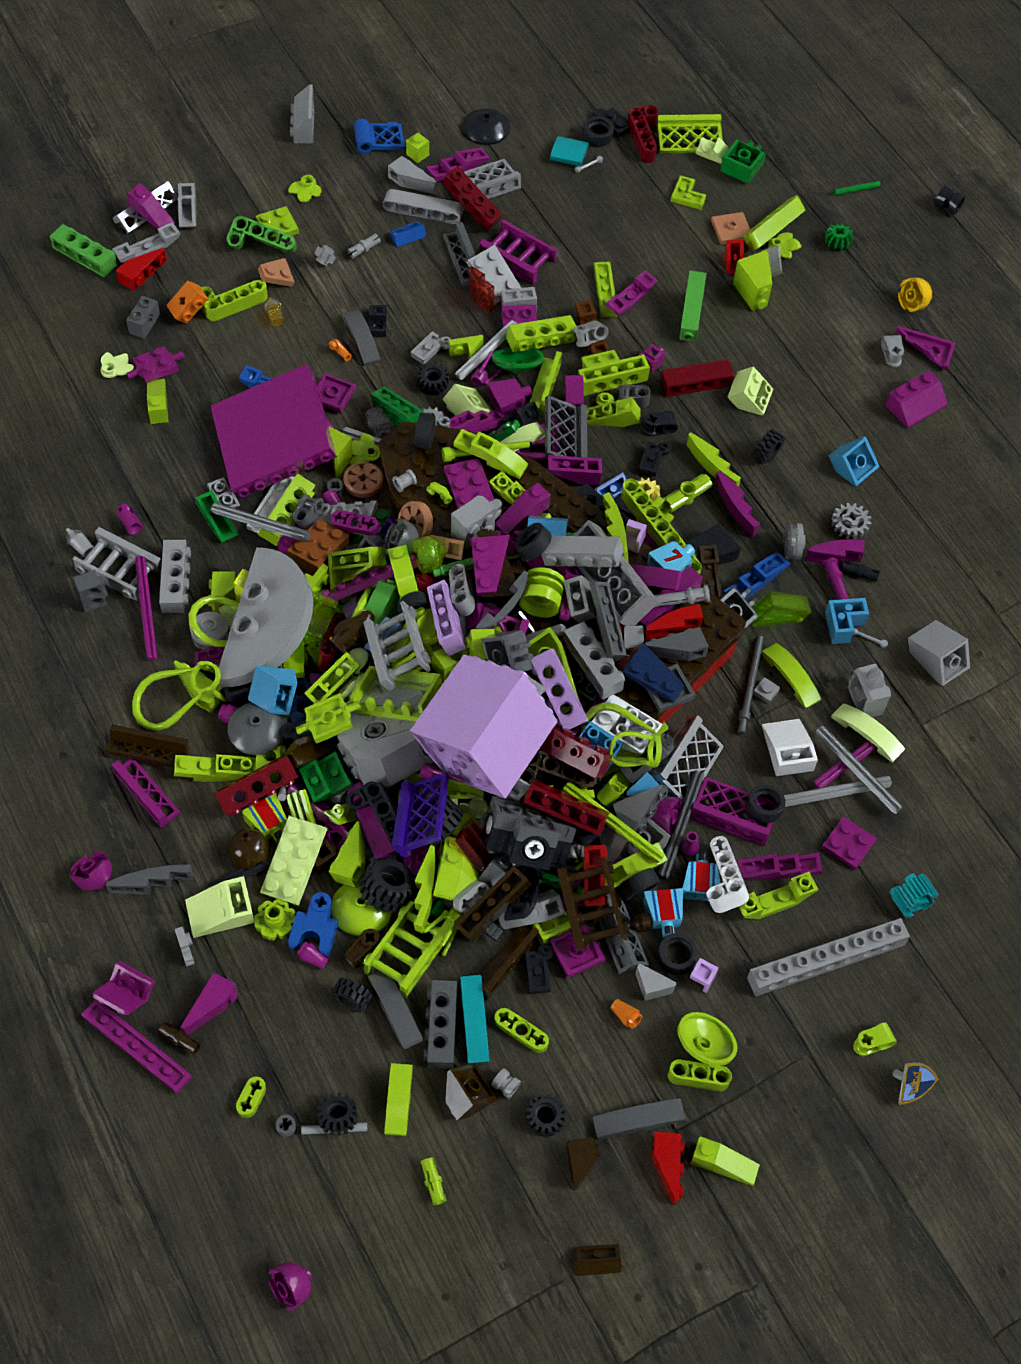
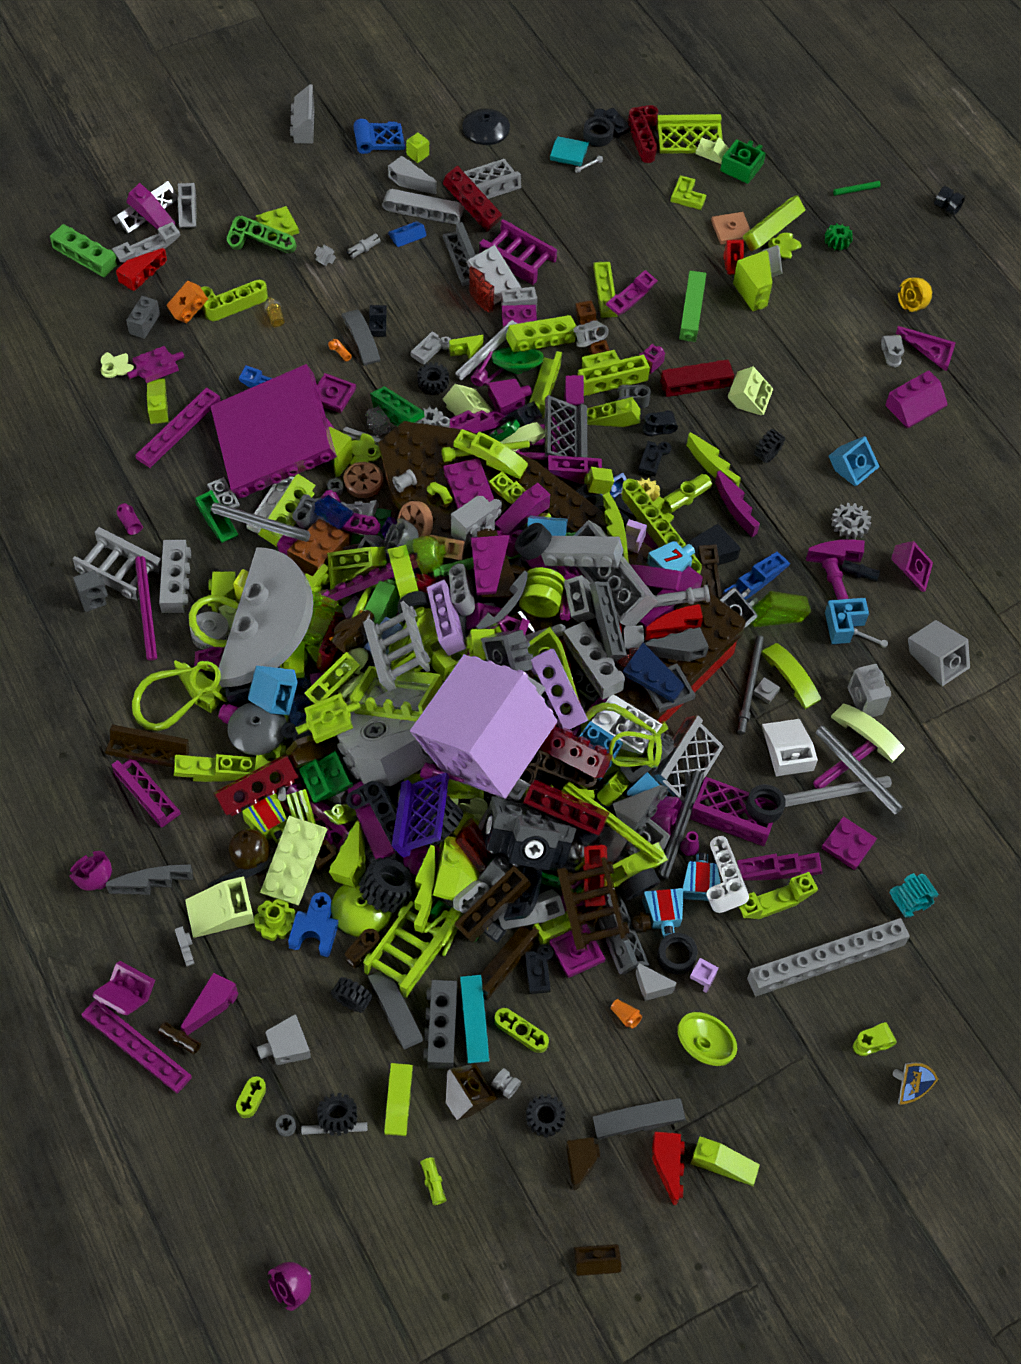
light grey piece [66,528,94,558] -> none
nougat wing [258,258,294,287] -> none
lime plate [288,175,321,203] -> none
magenta cone [296,942,329,969] -> none
black tyre [414,412,436,450] -> none
magenta slope [425,147,490,181] -> none
lime plate [596,392,614,405] -> none
lime beam [668,1059,732,1092] -> none
clear piece [783,523,805,560] -> none
none -> magenta plate [135,388,221,468]
none -> light grey torso [257,1015,311,1065]
none -> clear blue slope [315,495,354,529]
none -> lime brick [584,467,614,494]
none -> magenta slope [891,541,933,592]

